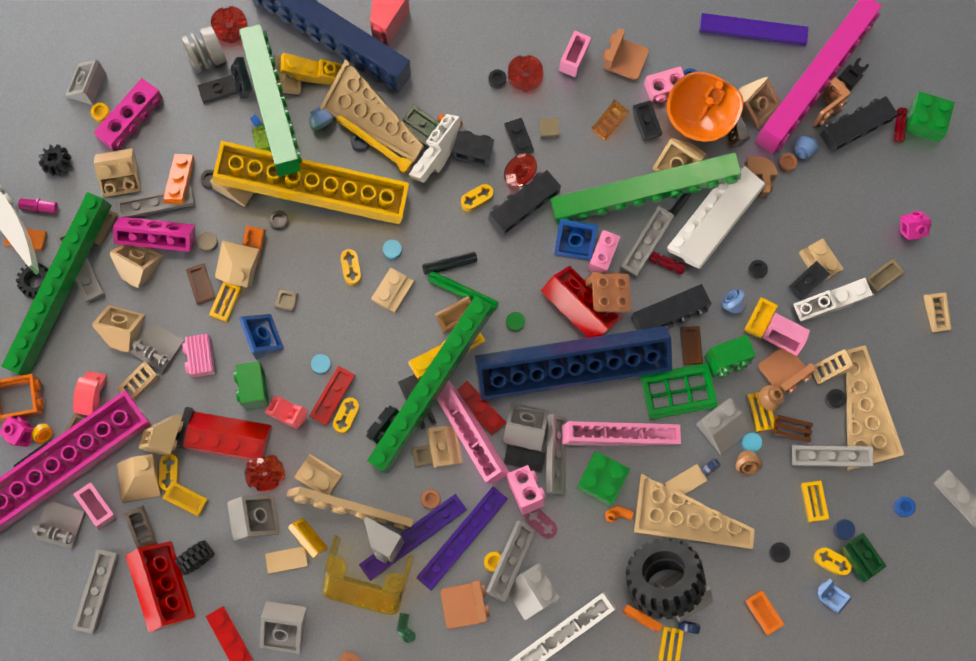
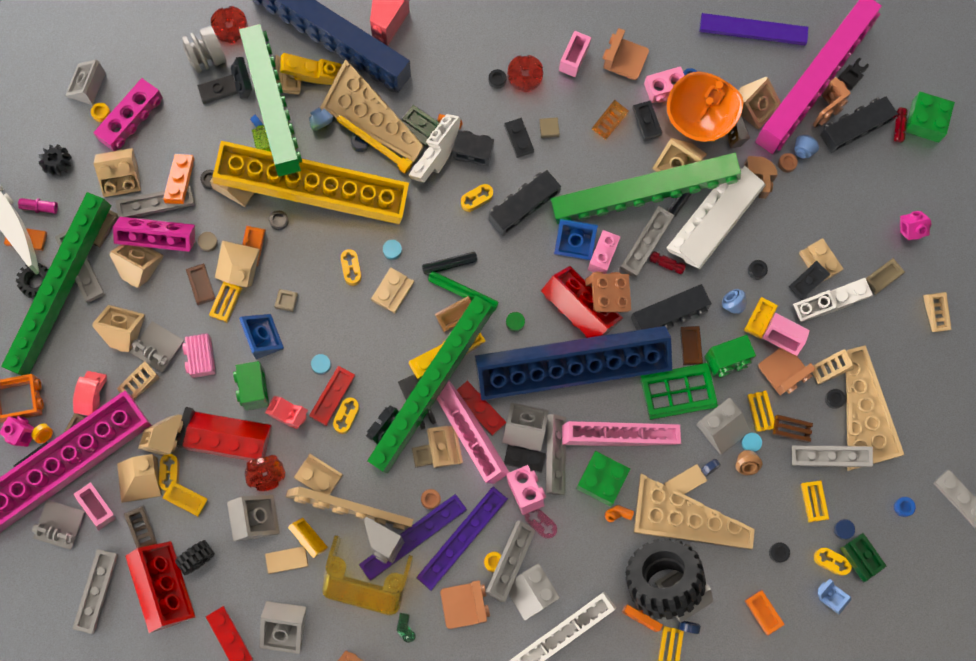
clear red dish [504,153,537,187] -> none
medium nougat cone [758,385,784,411] -> none

